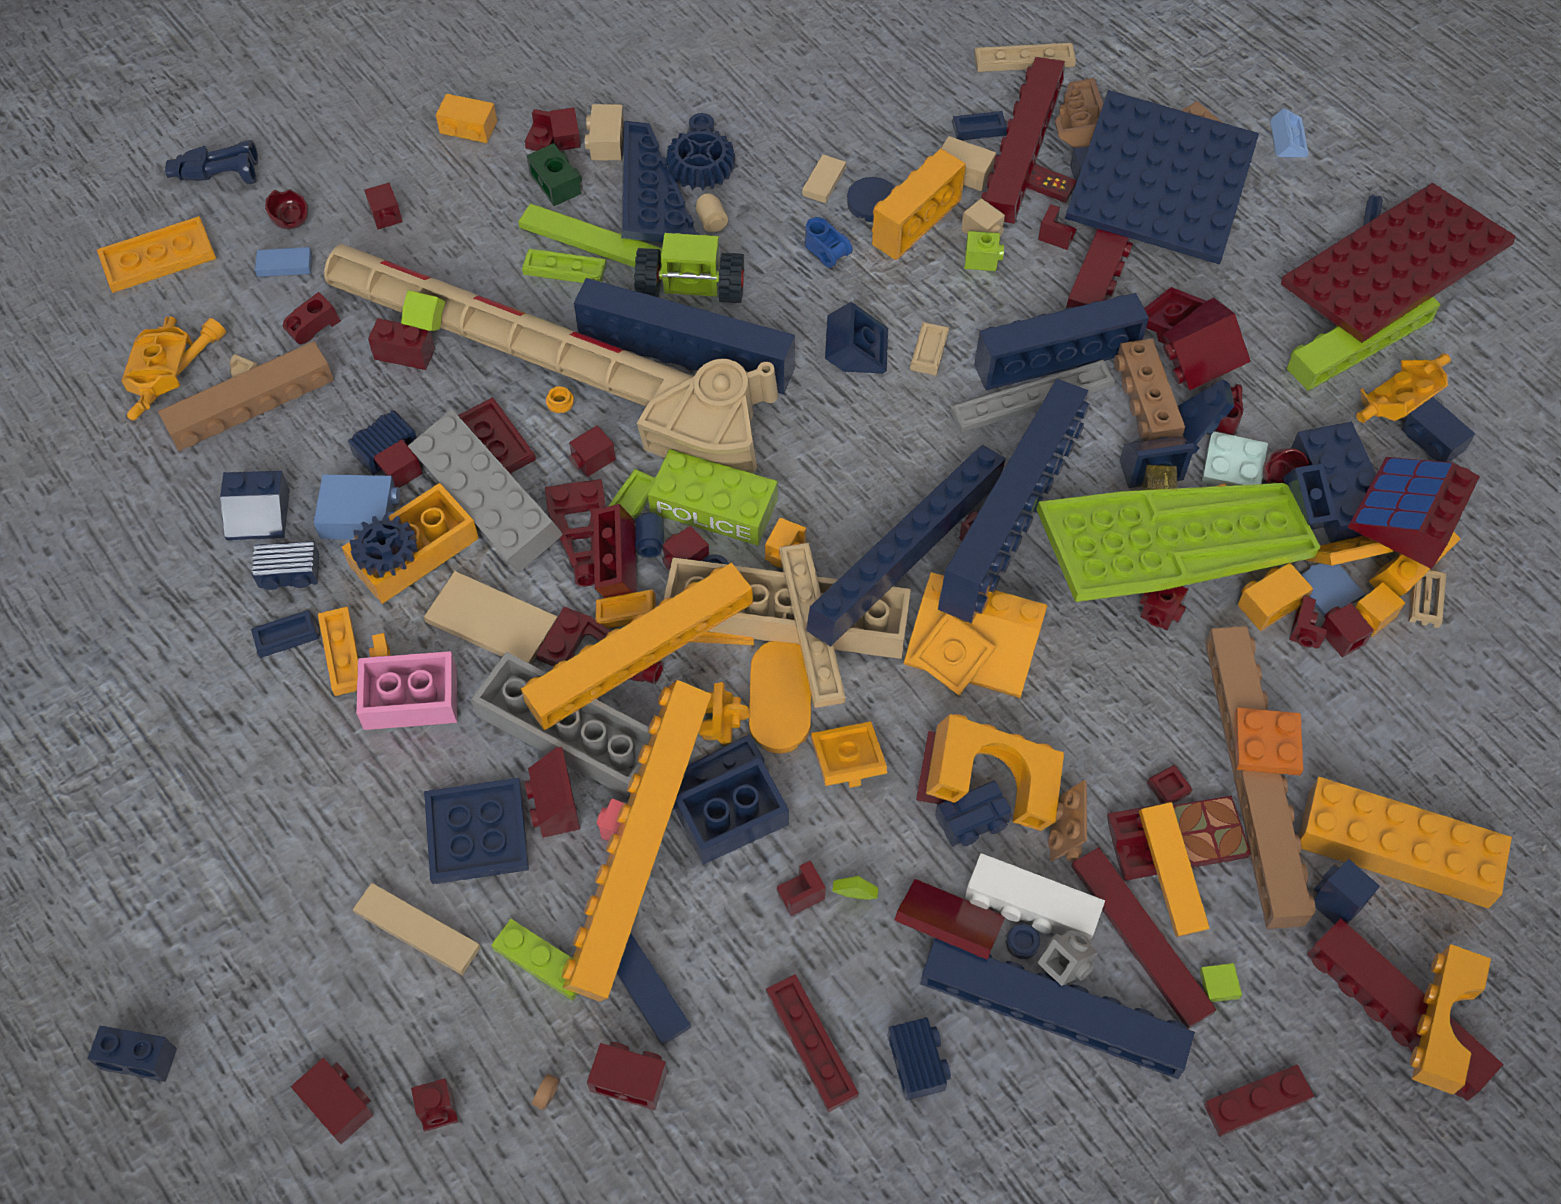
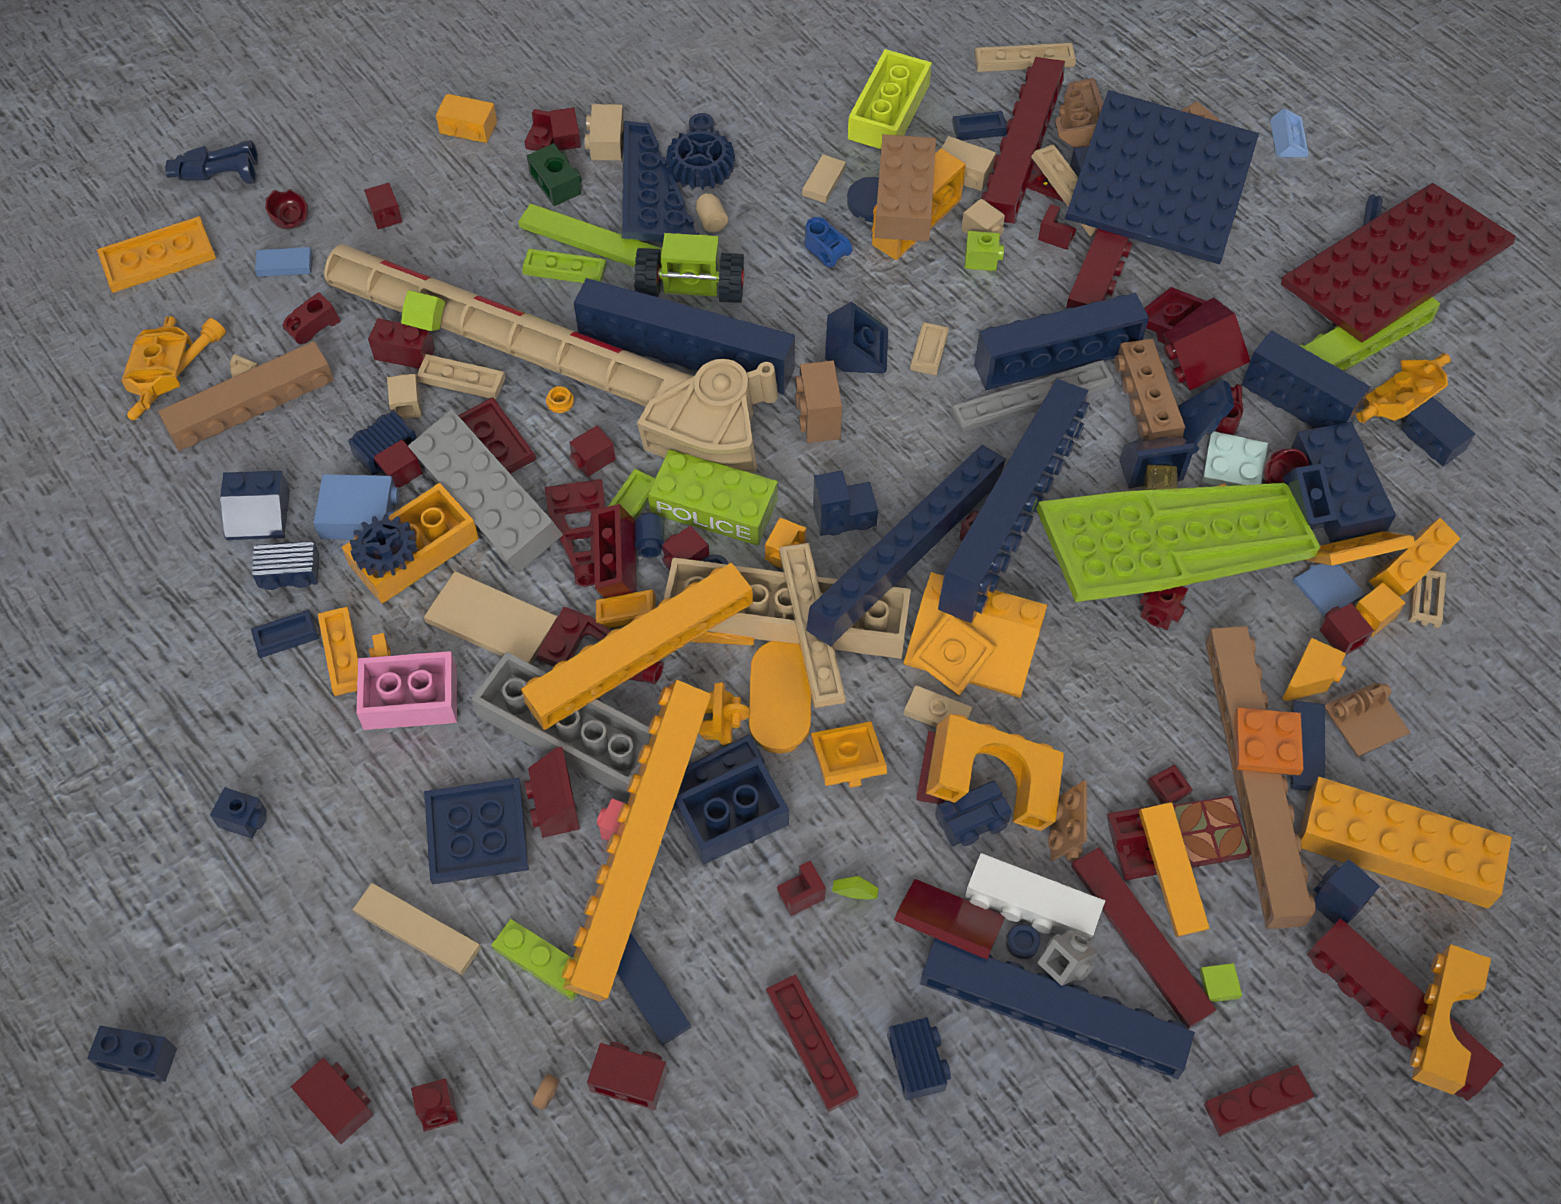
light orange brick [1238,563,1314,631] -> none
dark red bracket [1289,596,1327,649] -> none
slope [1348,457,1480,569] -> none
none -> dark blue brick [210,787,267,839]
none -> tan brick [387,374,422,419]
none -> tan plate [416,354,506,400]
none -> medium nougat brick [795,360,842,443]
none -> dark blue brick [813,470,878,536]
none -> neon yellow brick [848,49,932,149]
none -> medium nougat brick [875,134,936,241]
none -> tan plate [903,685,973,728]
none -> tan tile [1031,144,1098,237]
none -> dark blue brick [1242,330,1371,428]
none -> light orange slope [1282,638,1346,702]
none -> dark blue tile [1291,700,1325,791]
none -> medium nougat hinge [1325,682,1410,757]

